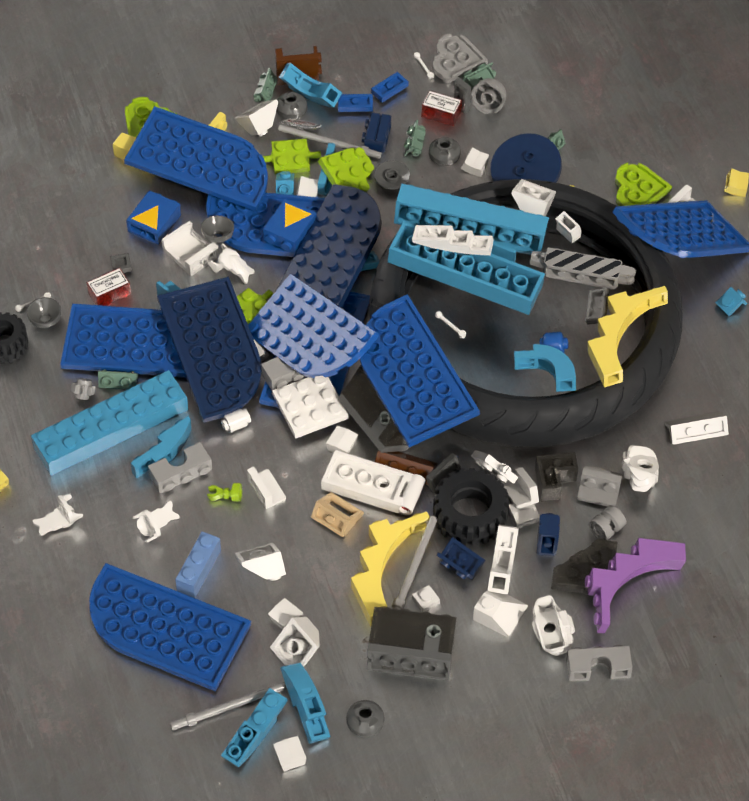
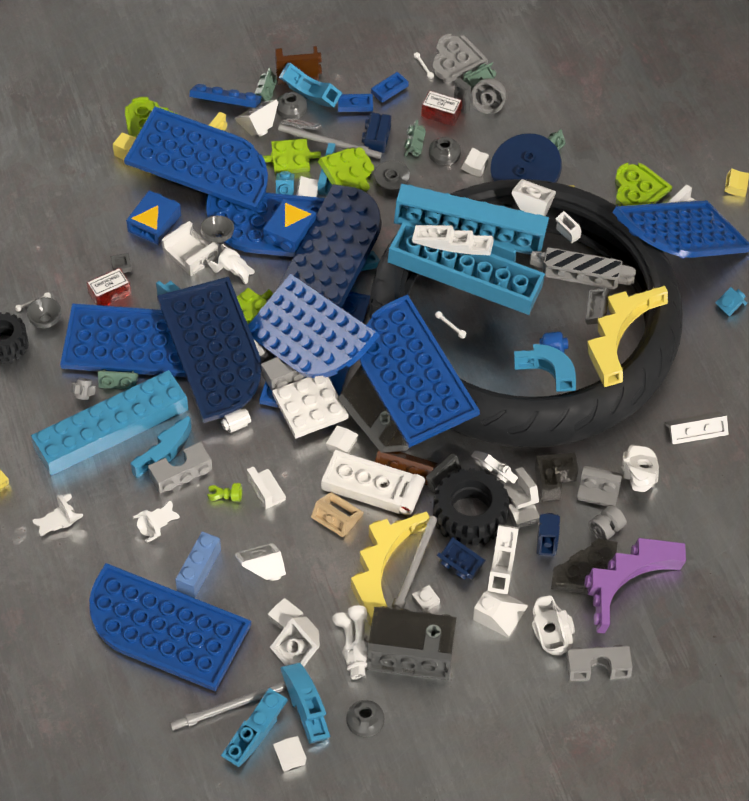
none -> blue plate [189,84,261,108]
none -> white piece [333,605,368,679]

